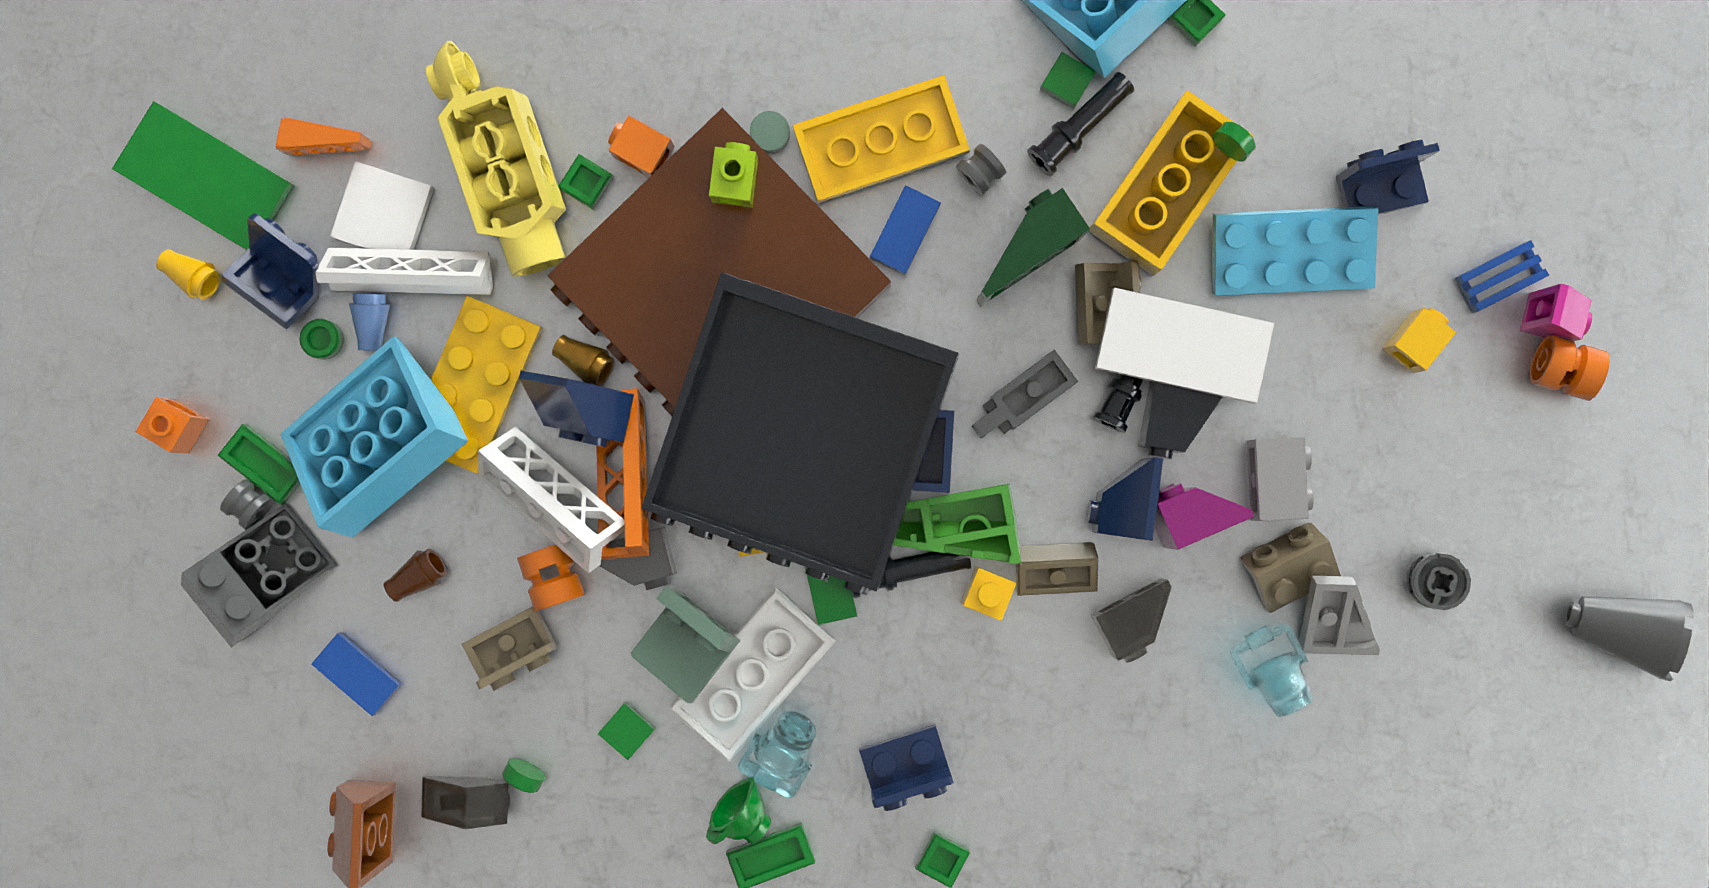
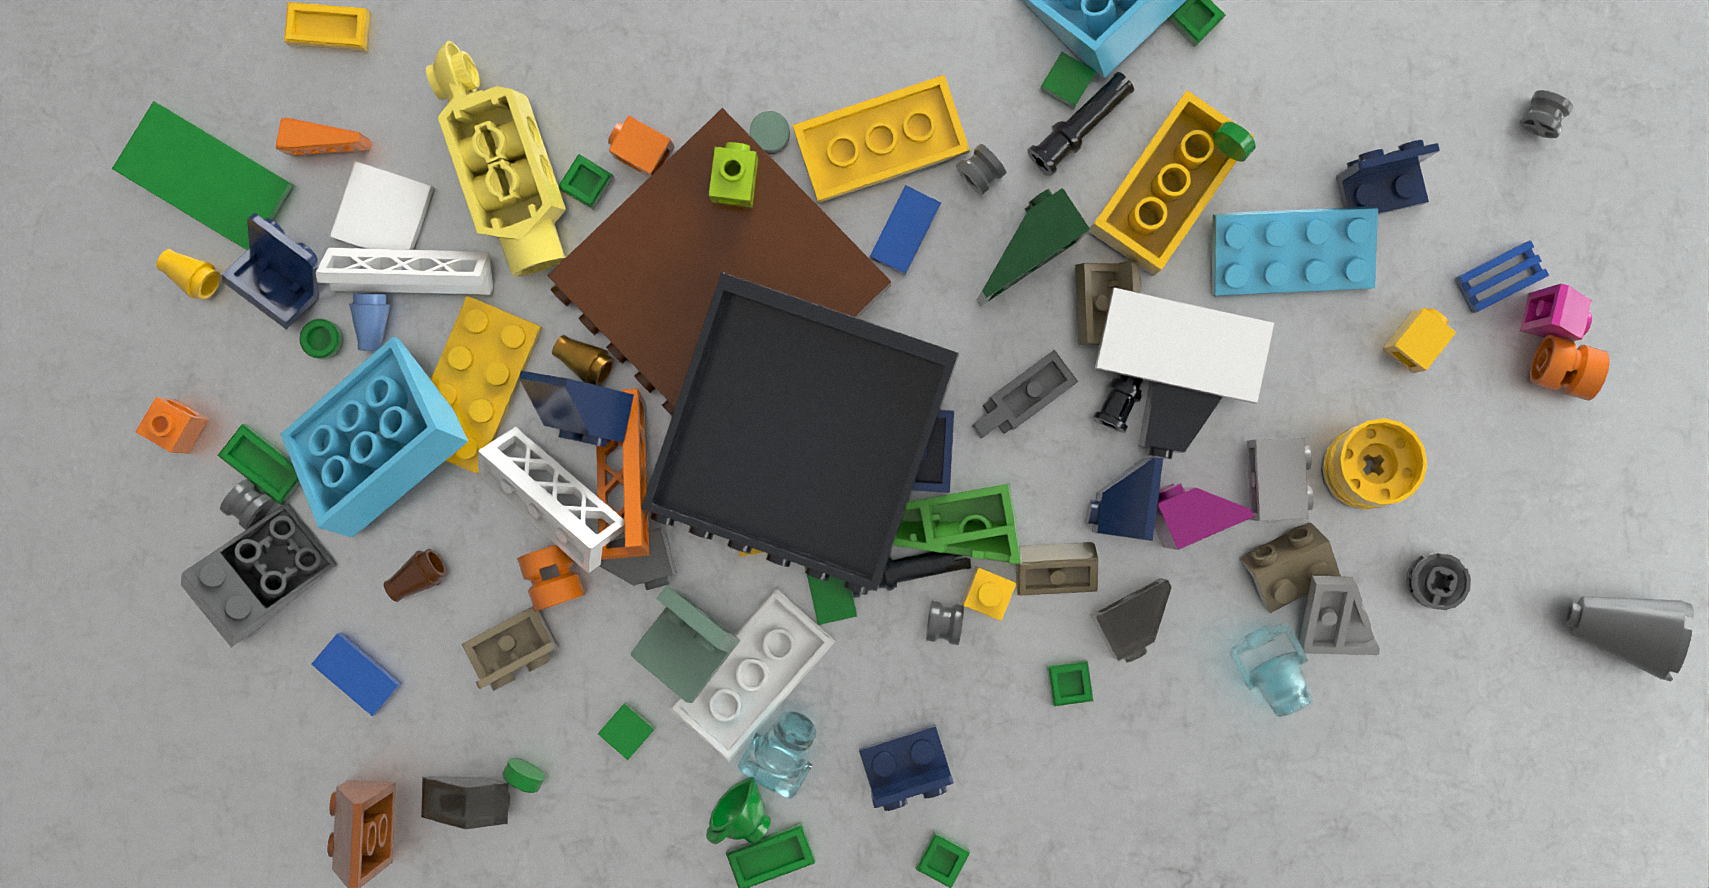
none -> yellow tile [284,2,371,51]
none -> dark grey wheel [926,601,964,645]
none -> green tile [1046,660,1094,707]
none -> yellow wheel [1322,418,1428,510]
none -> dark grey wheel [1520,90,1573,138]

